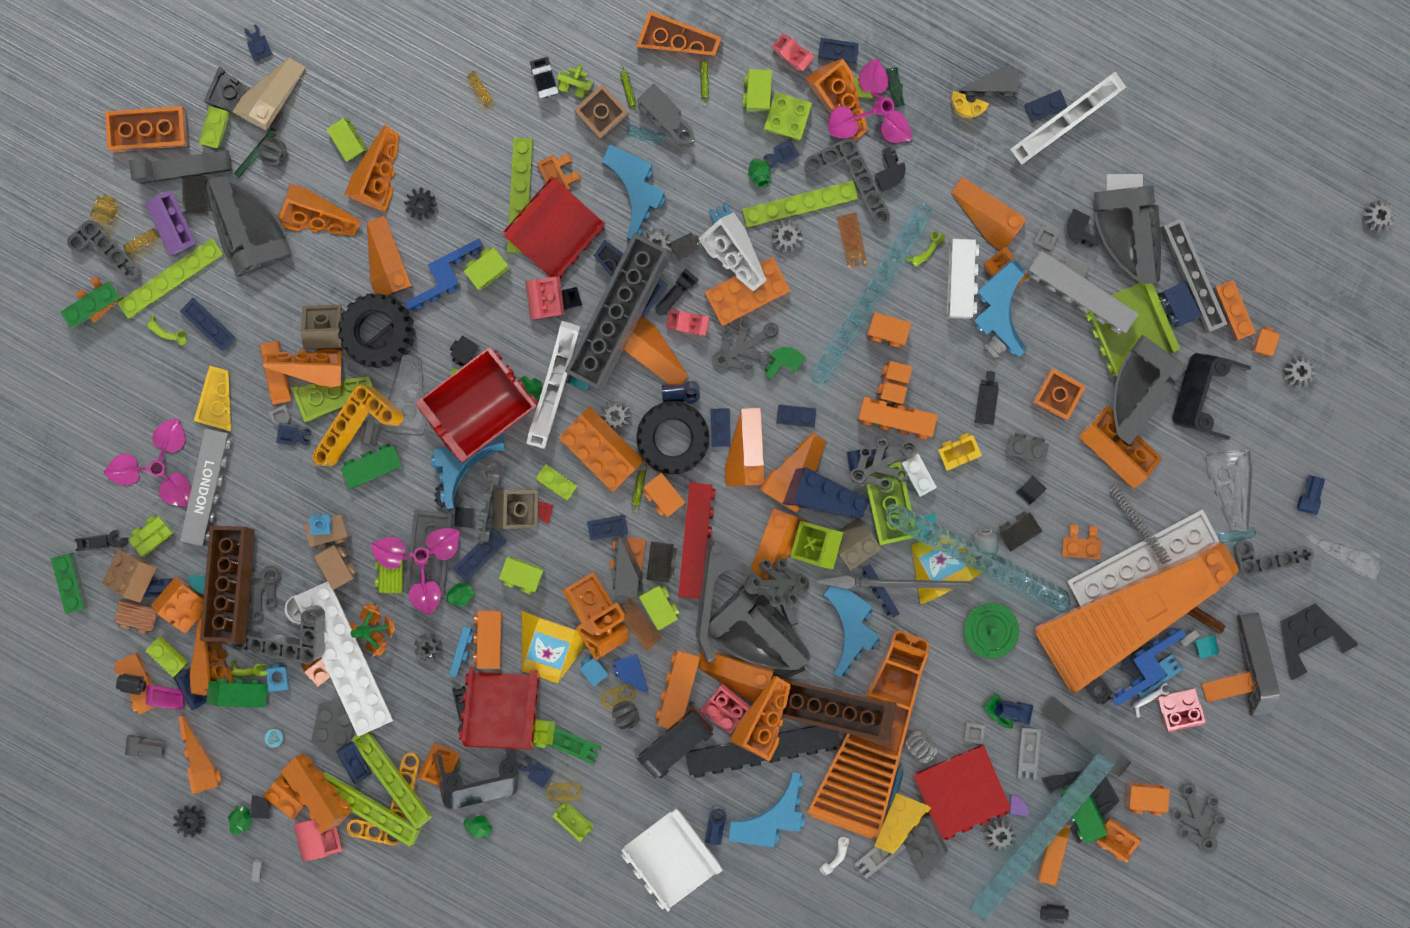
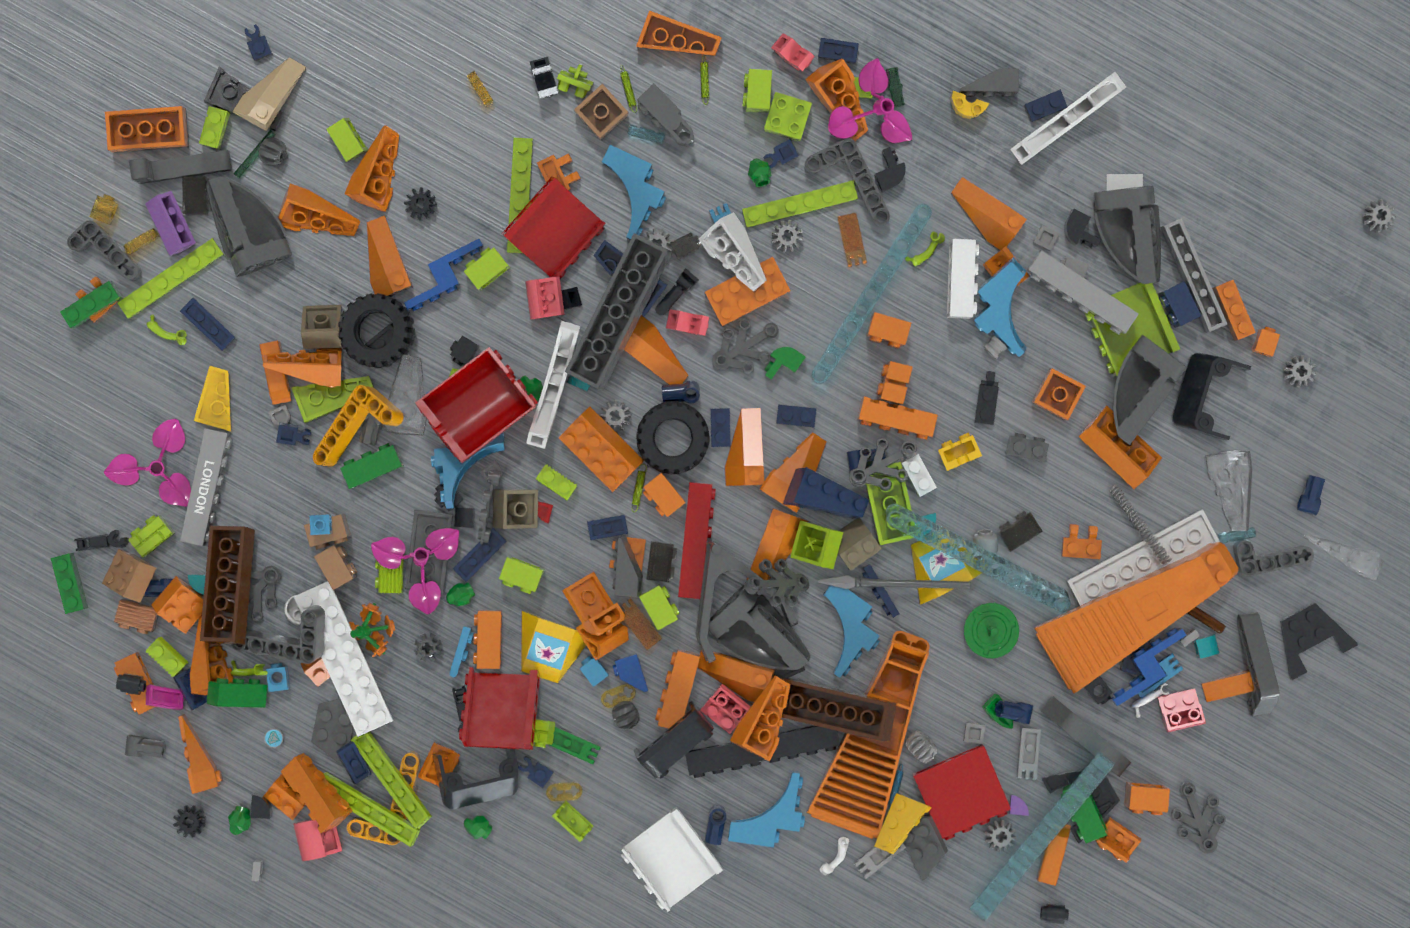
black brick [1016,475,1047,505] -> none

